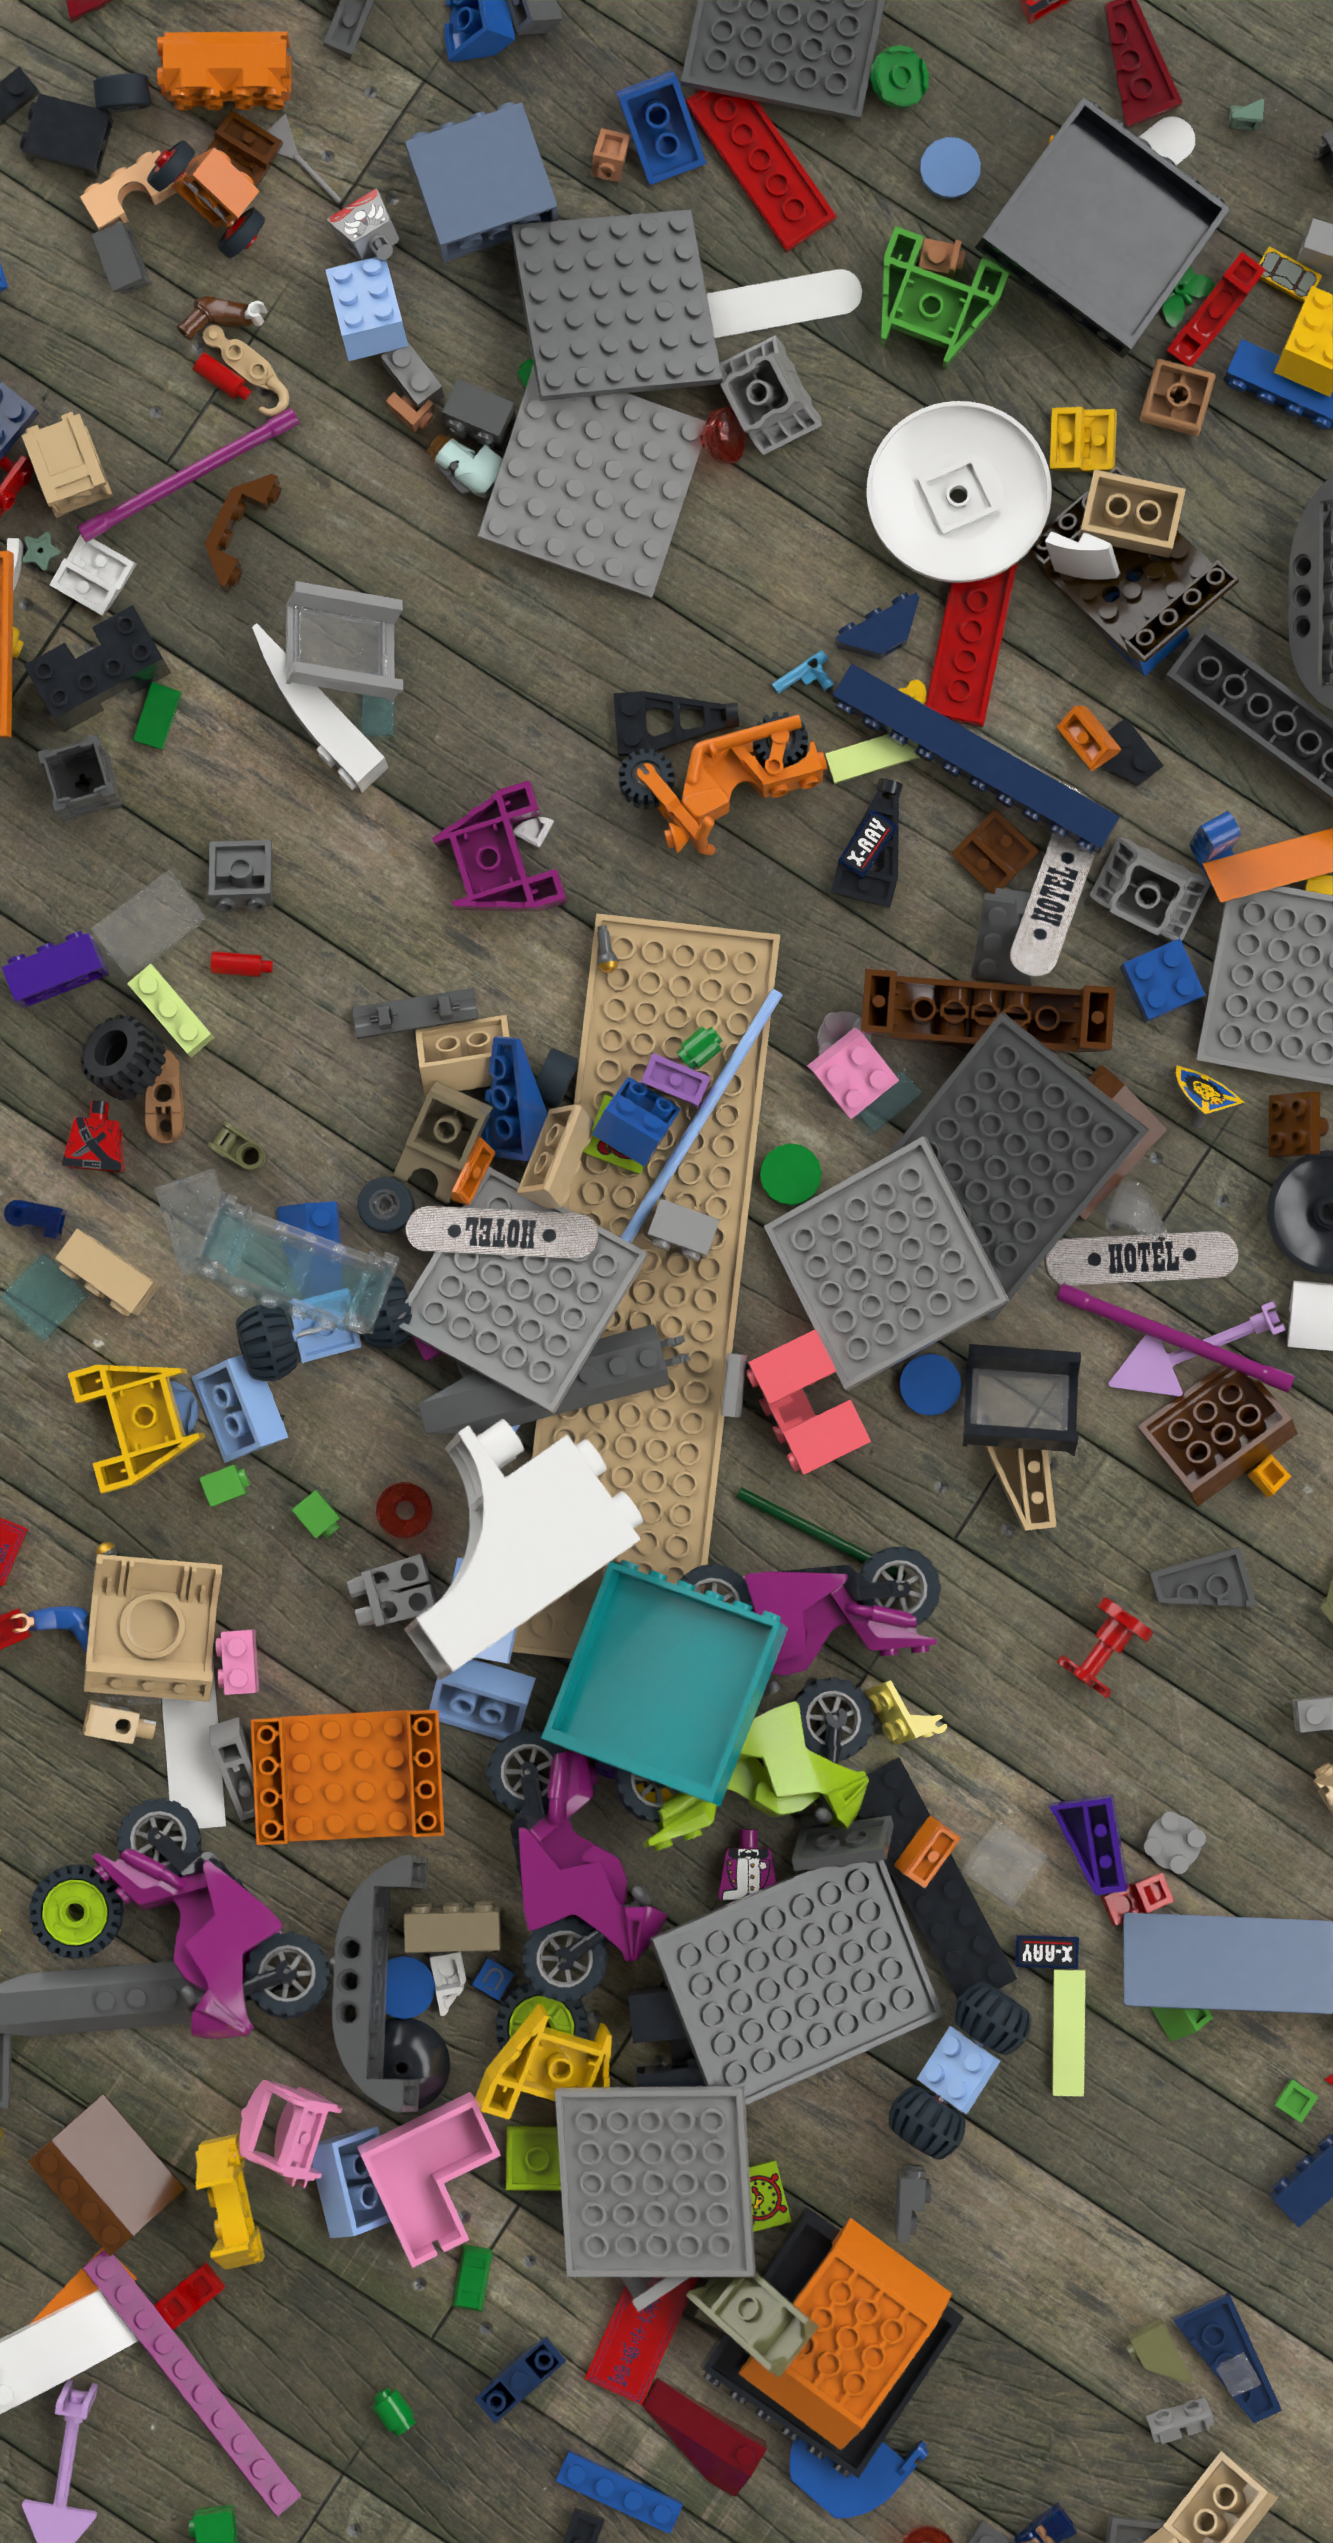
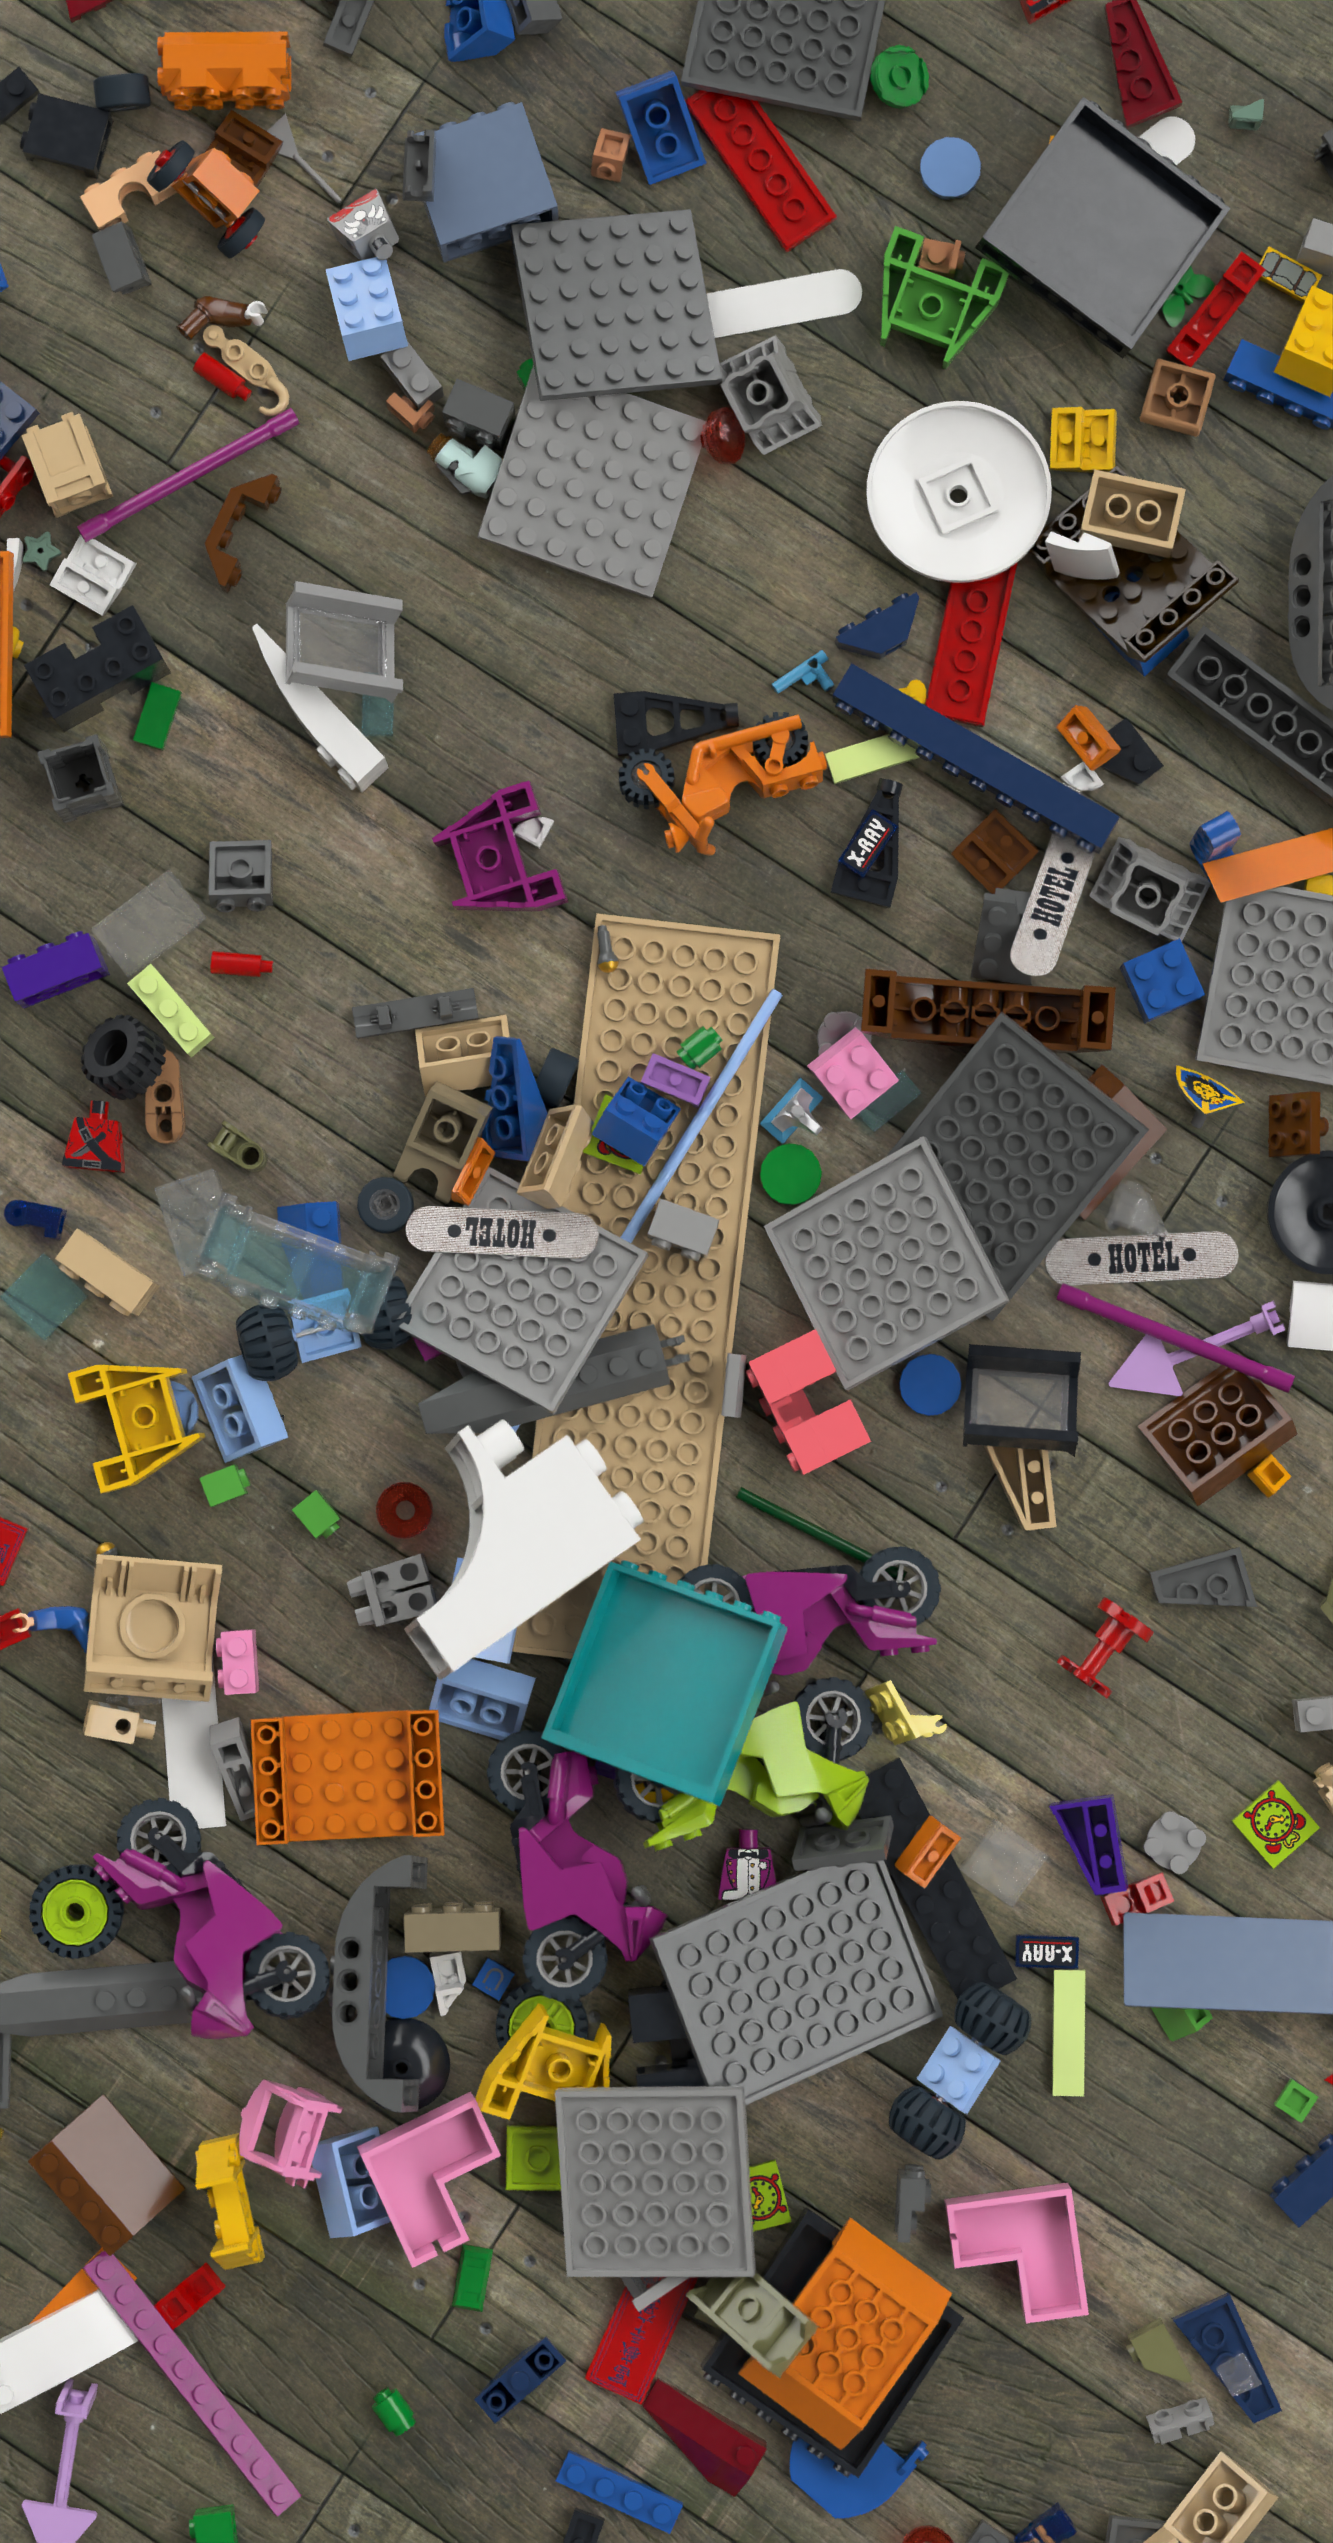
none -> dark grey hinge [402,130,436,202]
none -> piece [759,1077,823,1145]
none -> bright pink piece [944,2183,1089,2323]
none -> white tile [1060,761,1104,791]
none -> lime tile [1231,1780,1320,1869]

